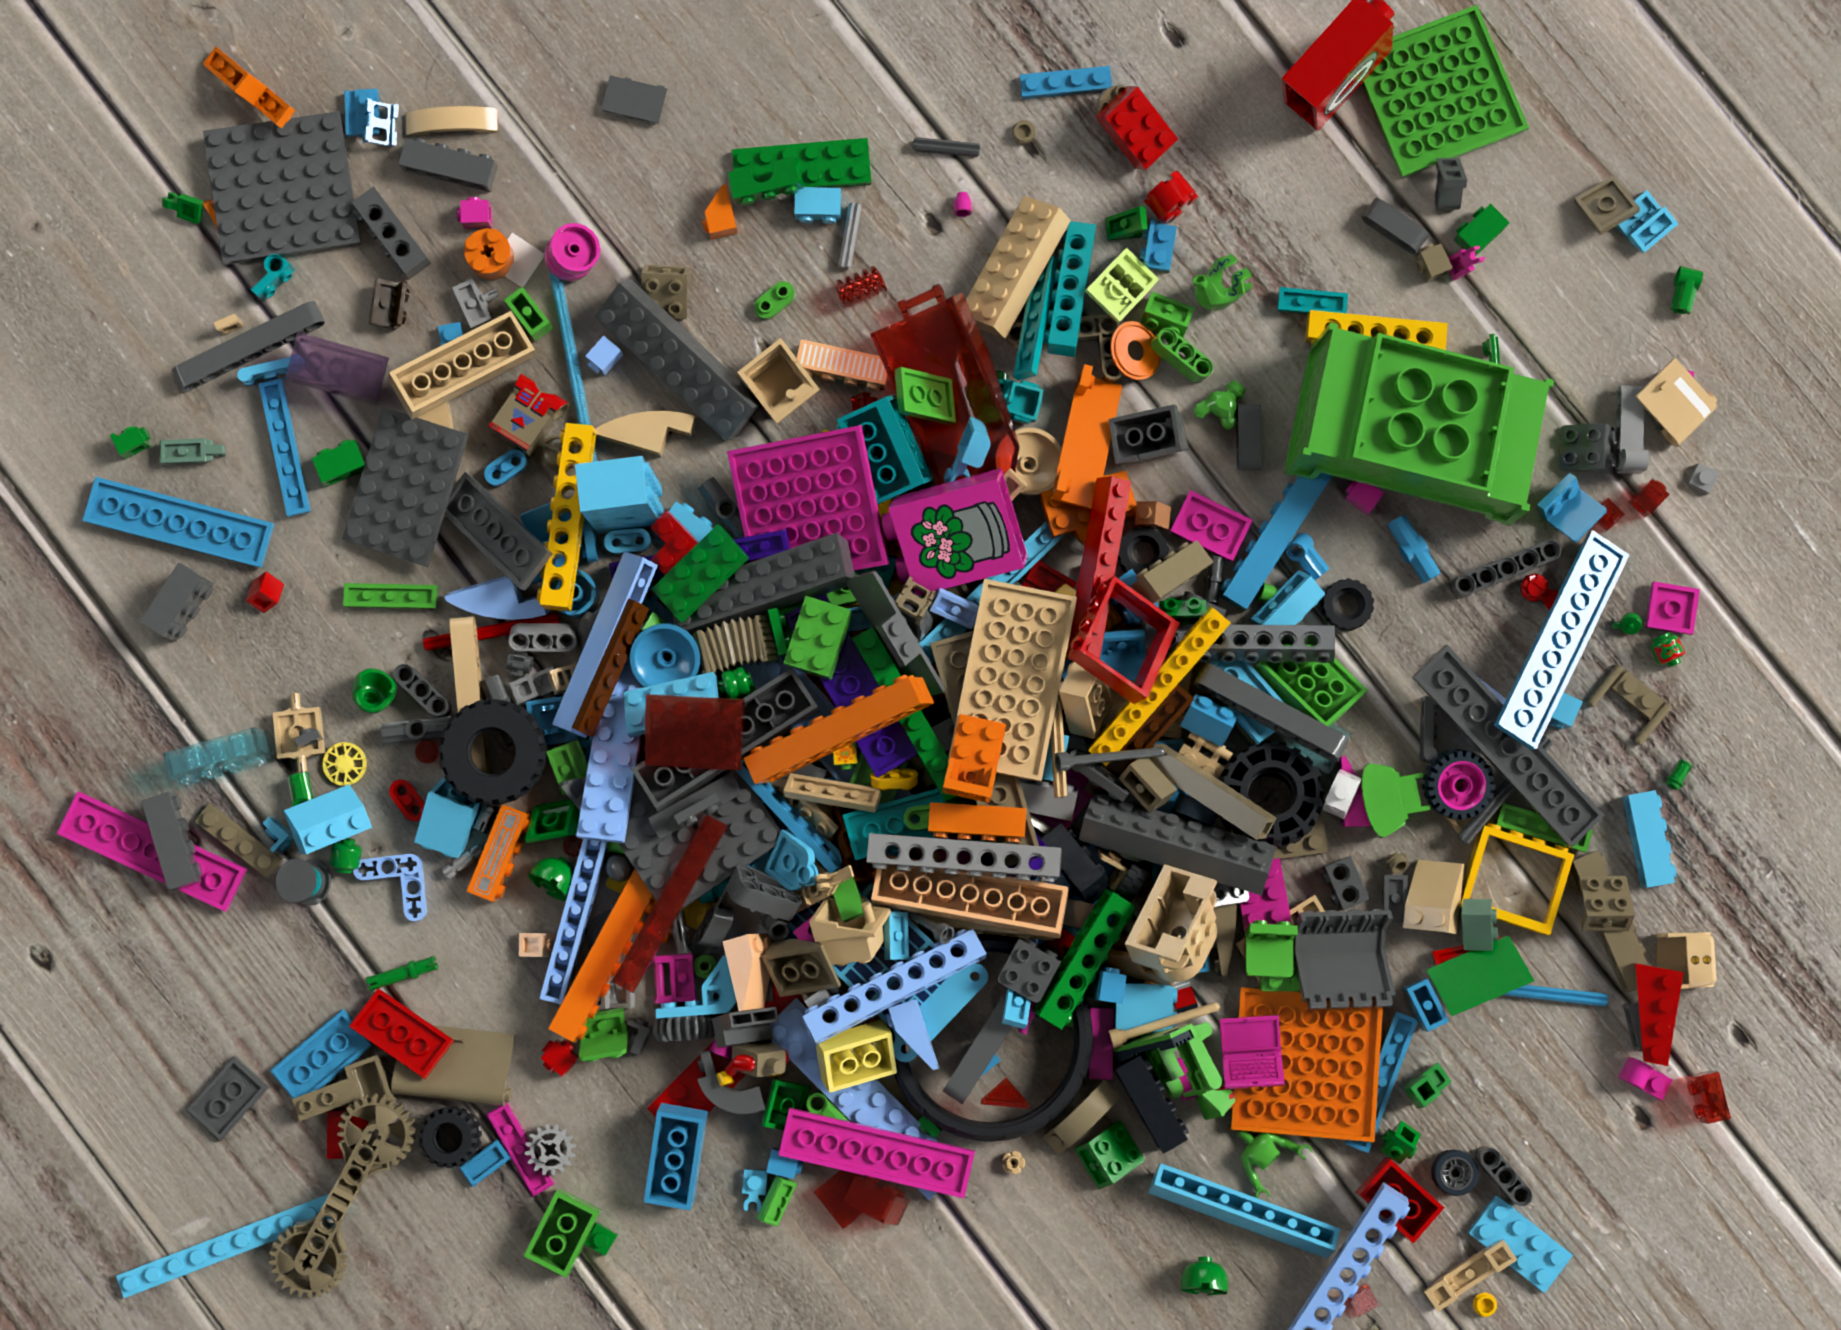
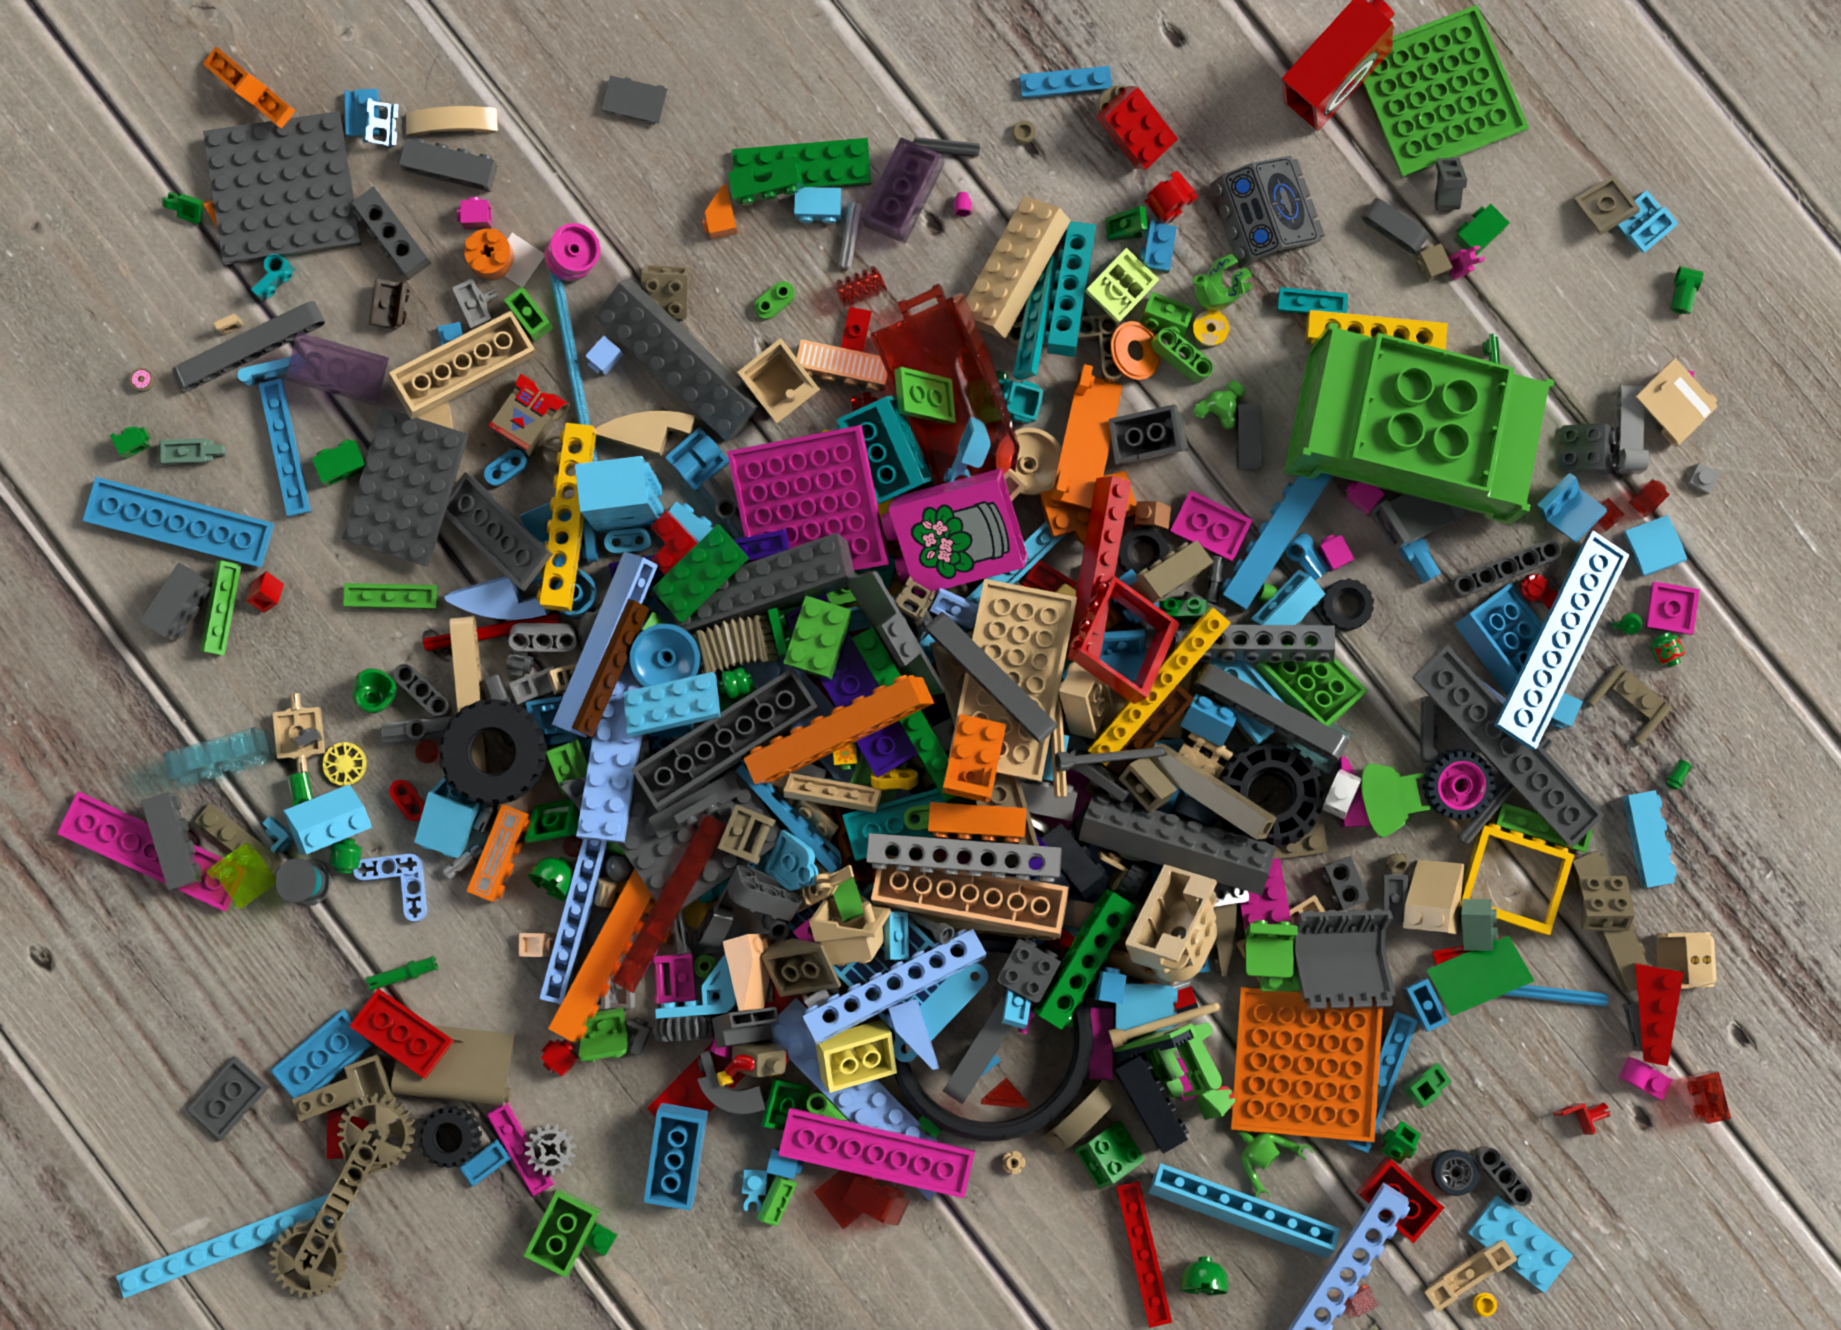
clear red slope [645,693,745,770] -> none
dark pink piece [1220,1015,1285,1089] -> none
none -> tile [130,368,155,392]
none -> bright green plate [199,560,241,656]
none -> clear neon green bracket [206,843,276,909]
none -> tan piece [594,877,618,908]
none -> dark azure plate [665,427,729,492]
none -> dark tan plate [718,804,775,865]
none -> red plate [841,306,872,352]
none -> clear purple brick [861,137,945,244]
none -> dark grey beam [925,612,1058,744]
none -> red plate [1116,1180,1173,1328]
none -> yellow piece [1192,310,1229,347]
none -> dark grey hinge [1210,156,1325,268]
none -> dark pink brick [1317,534,1354,573]
none -> dark grey panel [1371,494,1468,551]
none -> dark azure slope [1454,582,1543,696]
none -> red bracket [1552,1102,1611,1135]
none -> medium azure slope [1624,515,1687,577]

